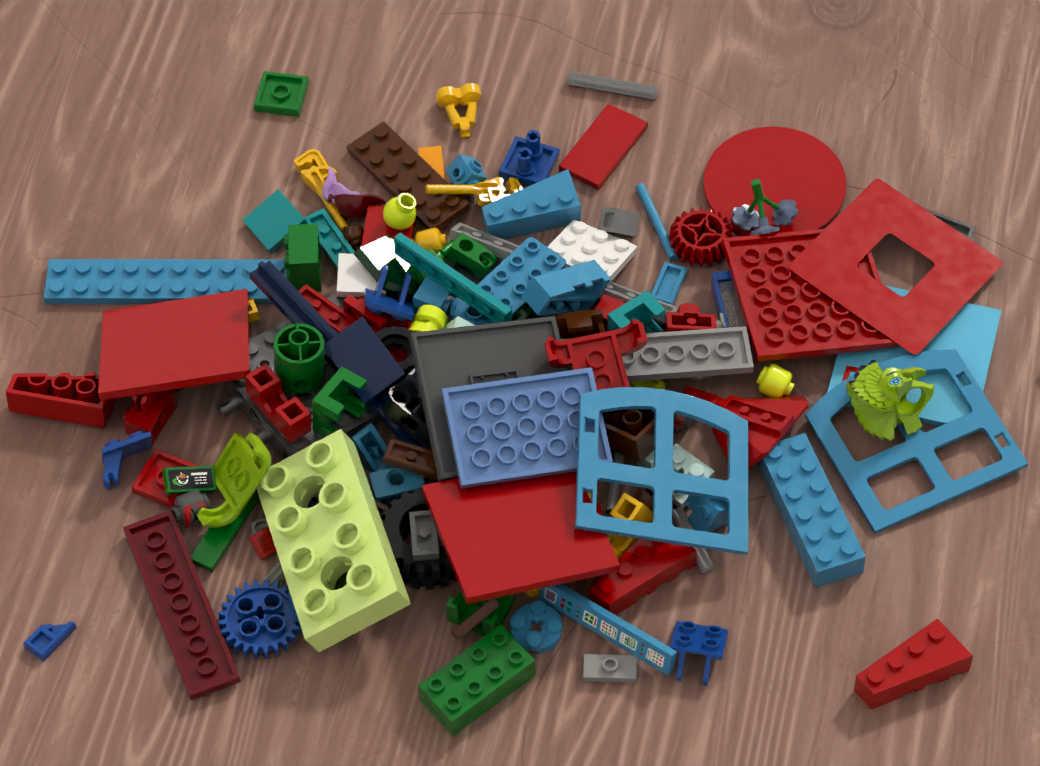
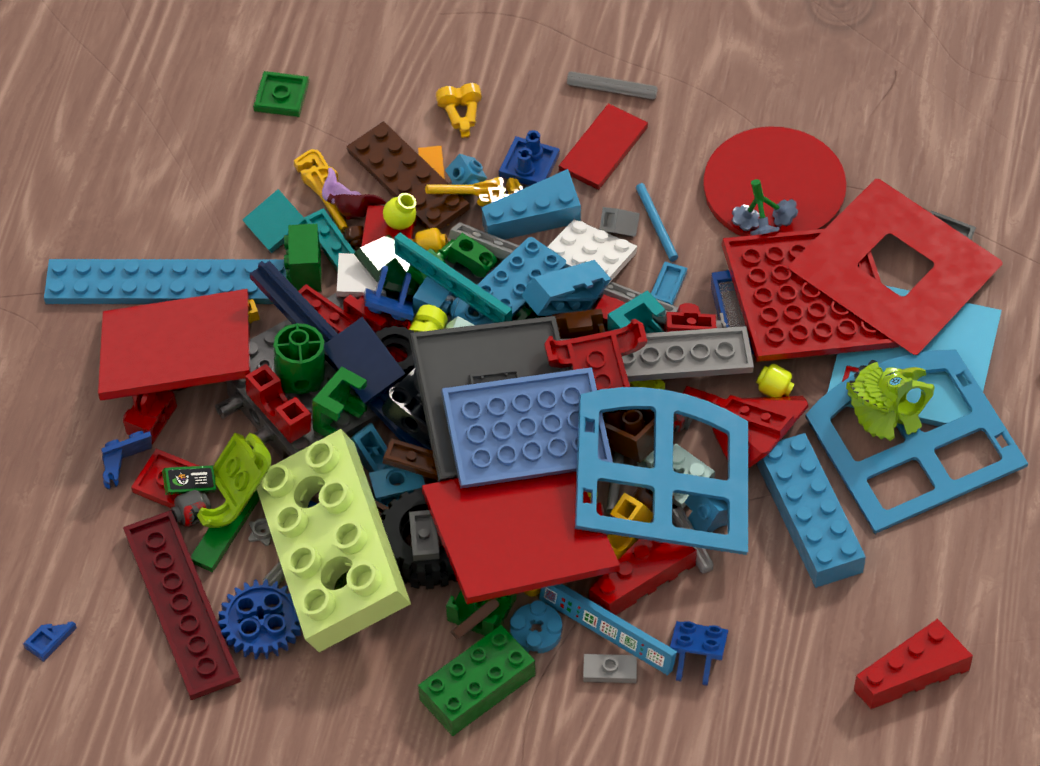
red wedge [6,372,117,428] -> none
red tile [248,526,276,560] -> none
red gear [669,206,734,267] -> none

